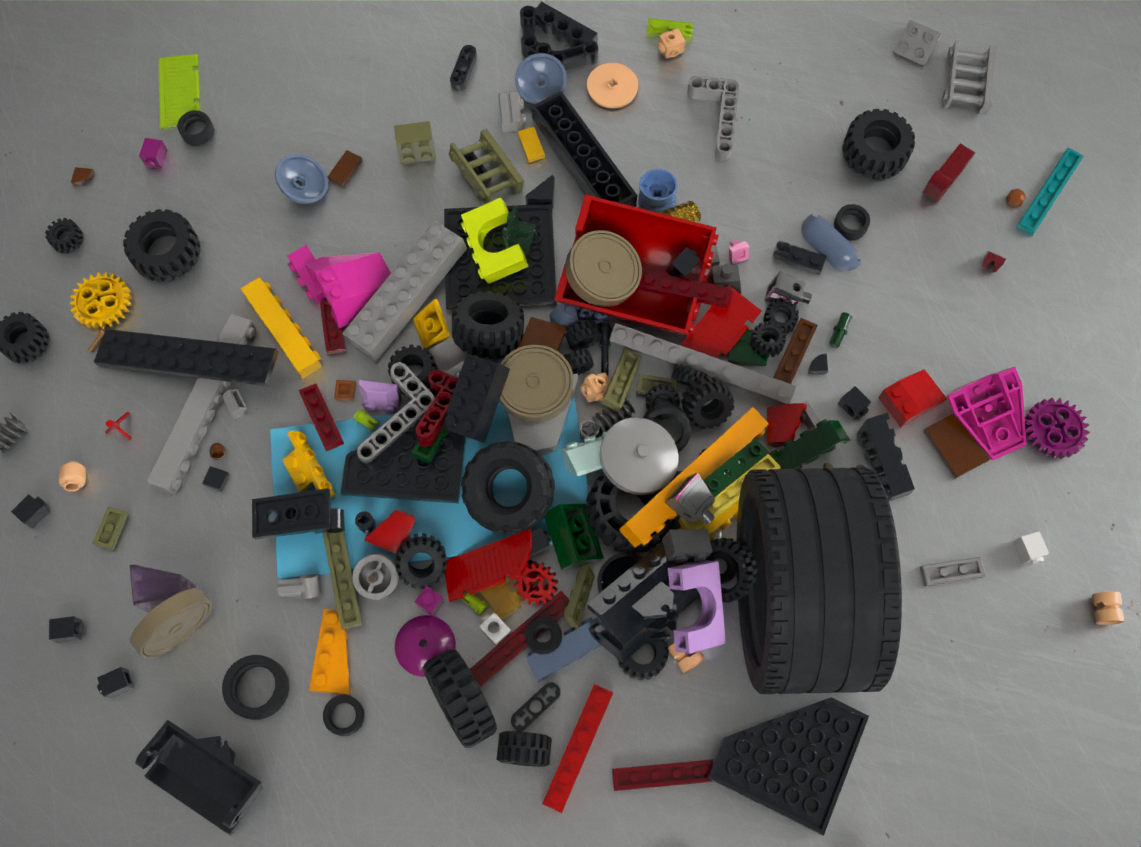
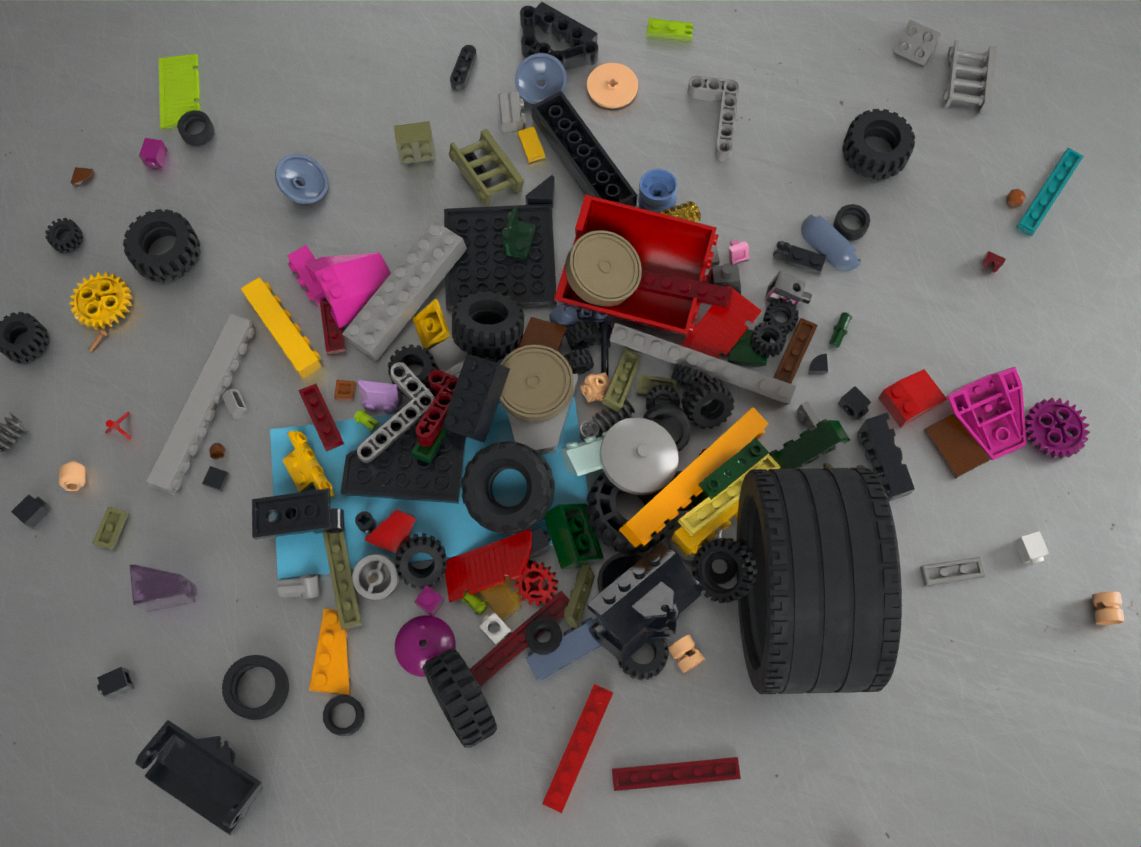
black brick [49,616,84,643] -> none
black plate [94,329,279,386] -> none
dark tan brick [130,588,212,659] -> none
reddish brown tile [328,150,363,187] -> none
neon yellow arch [461,197,529,284] -> none
black tyre [496,731,552,767] -> none
black beam [511,682,560,731] -> none
light nougat brick [657,28,686,59] -> none
dark grey brick [662,529,713,563] -> none
black brick [665,247,700,278] -> none
dark grey torso [665,473,715,525] -> none
lavender arch [668,560,726,654] -> none
black plate [706,697,869,836] -> none
red slope [767,403,807,448] -> none
dark red beam [922,143,976,203] -> none

